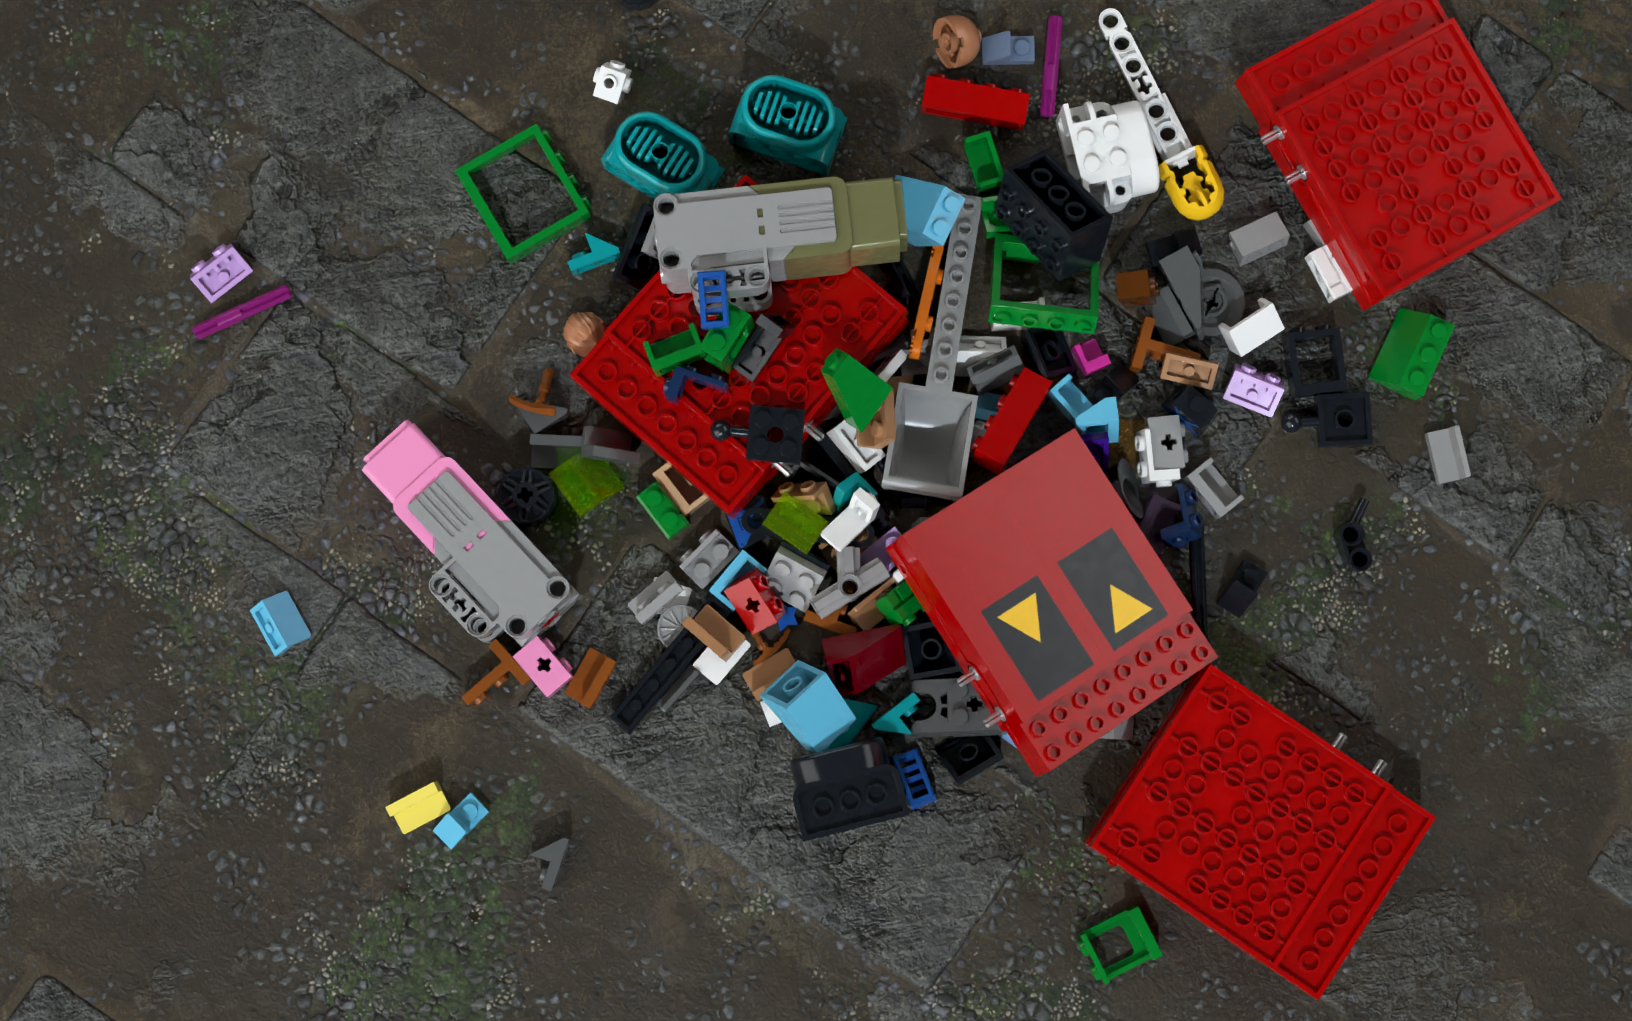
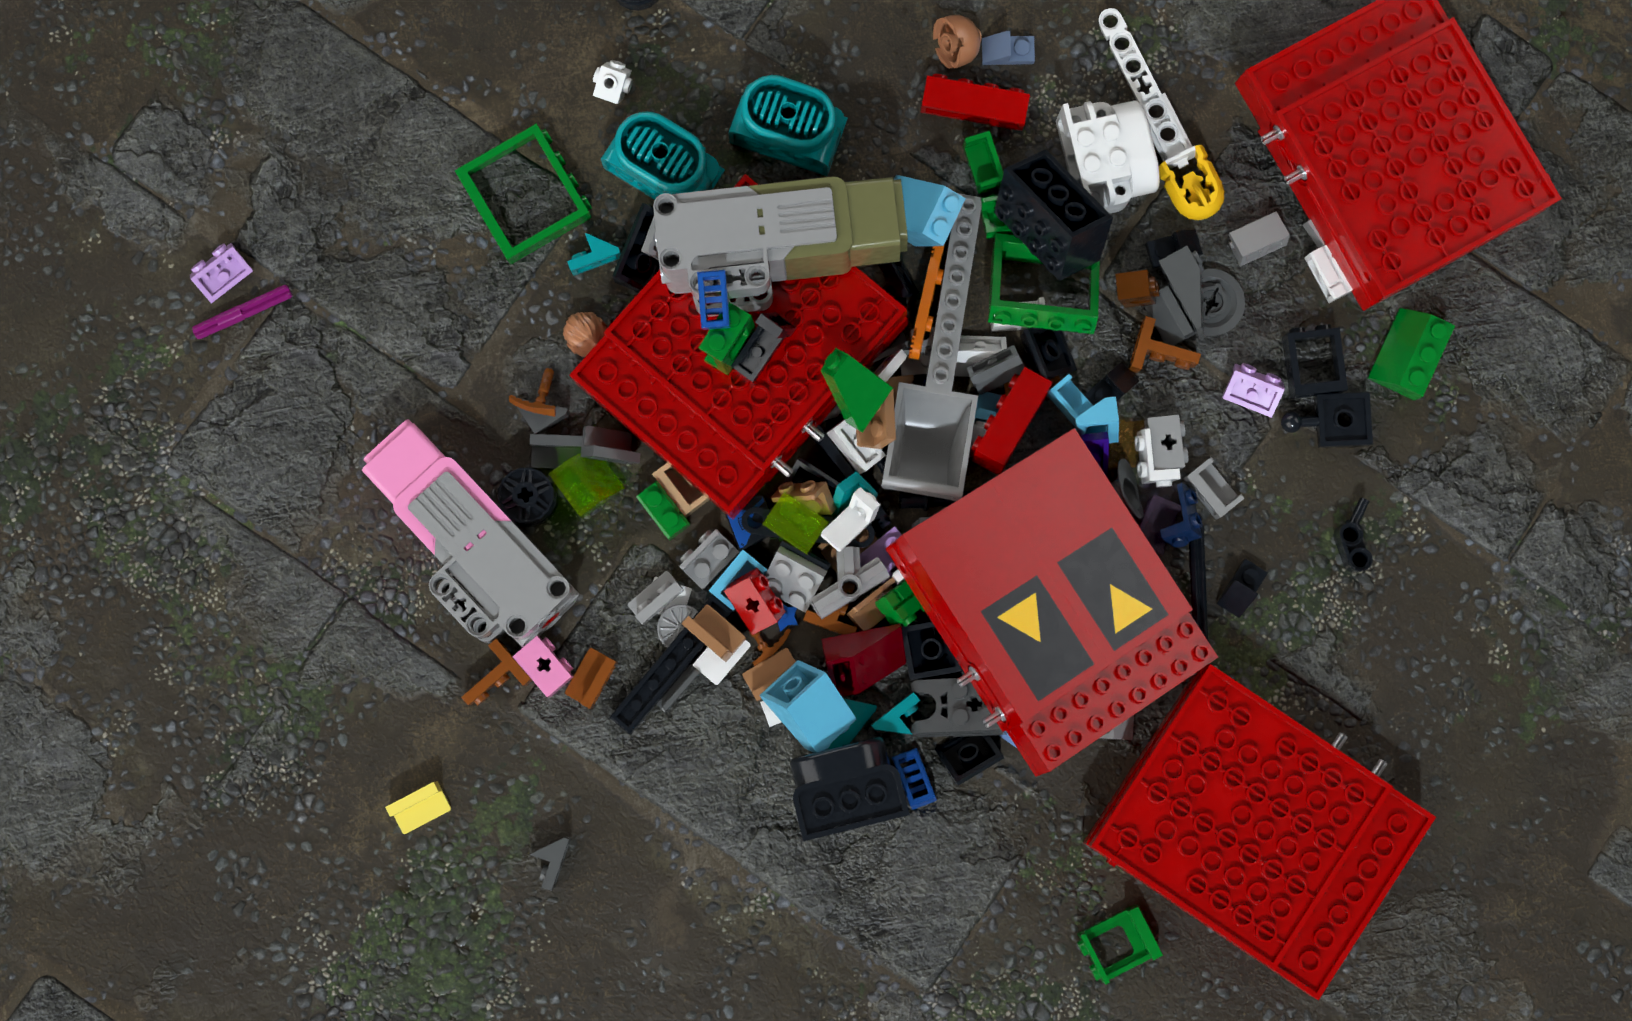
medium azure panel [250,591,311,657] -> none
medium azure slope [433,793,490,850] -> none
green panel [643,323,707,377] -> none
dark blue bracket [663,365,729,405] -> none
black plate [710,405,805,465] -> none
magenta axle [1040,15,1063,117] -> none
dark pink panel [1071,339,1111,378] -> none
medium nougat panel [1158,351,1219,390] -> none
black torso [1161,385,1218,438] -> none
white panel [1218,297,1285,357] -> none
light grey panel [1425,425,1471,485] -> none

